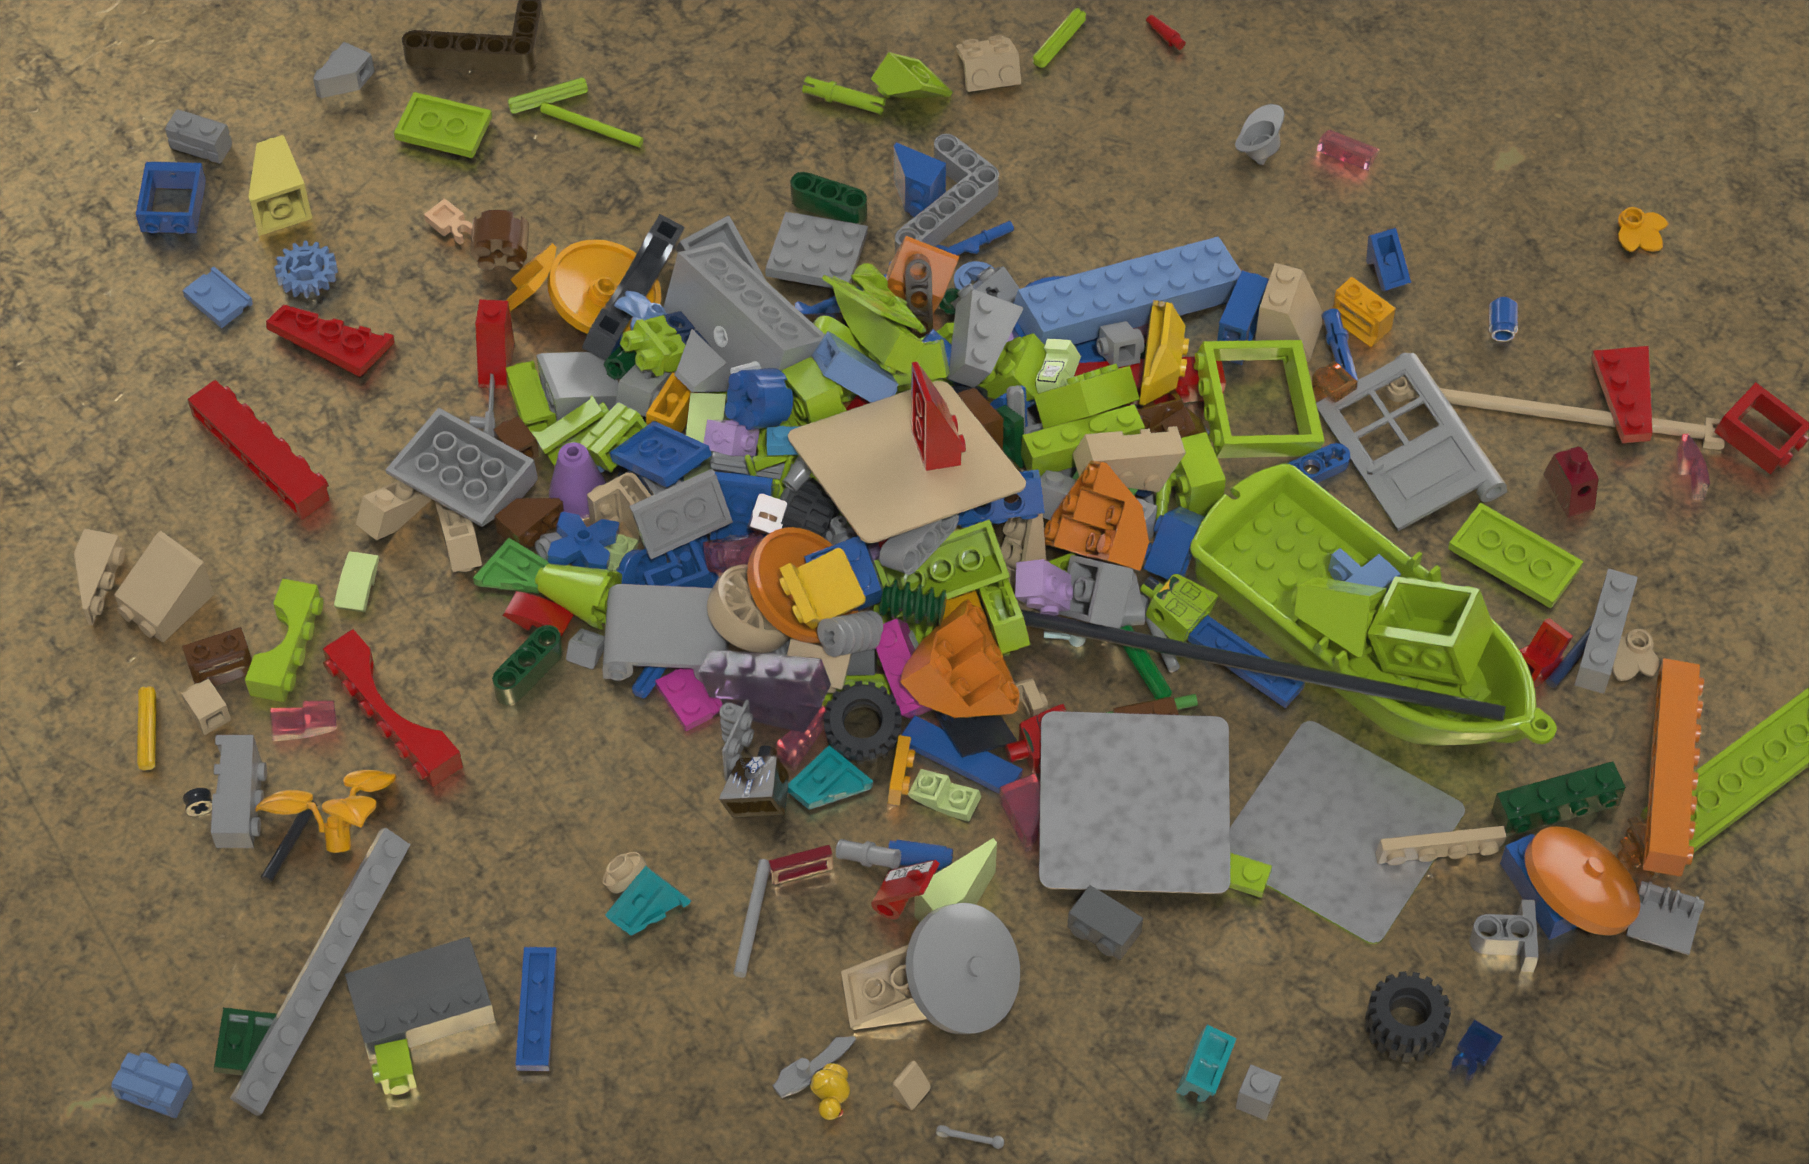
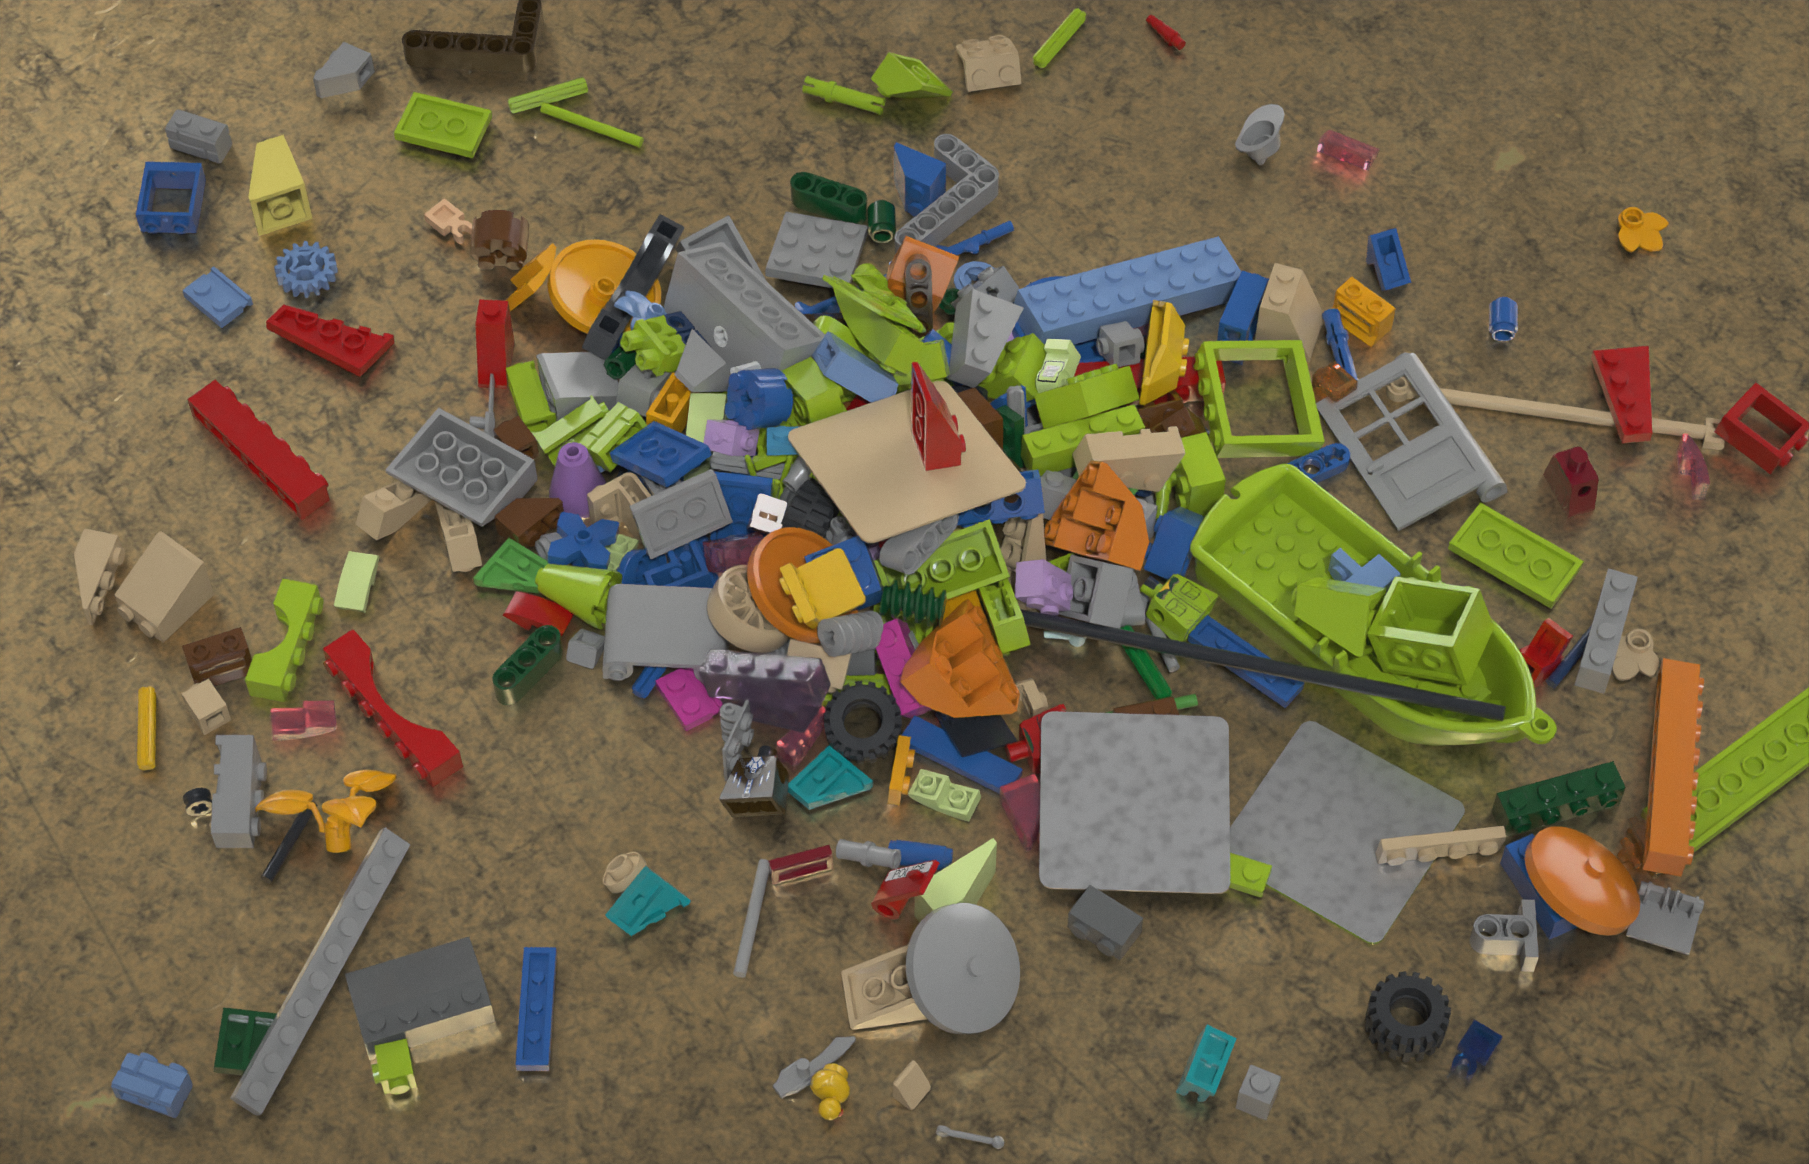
none -> dark green brick [867,200,896,243]

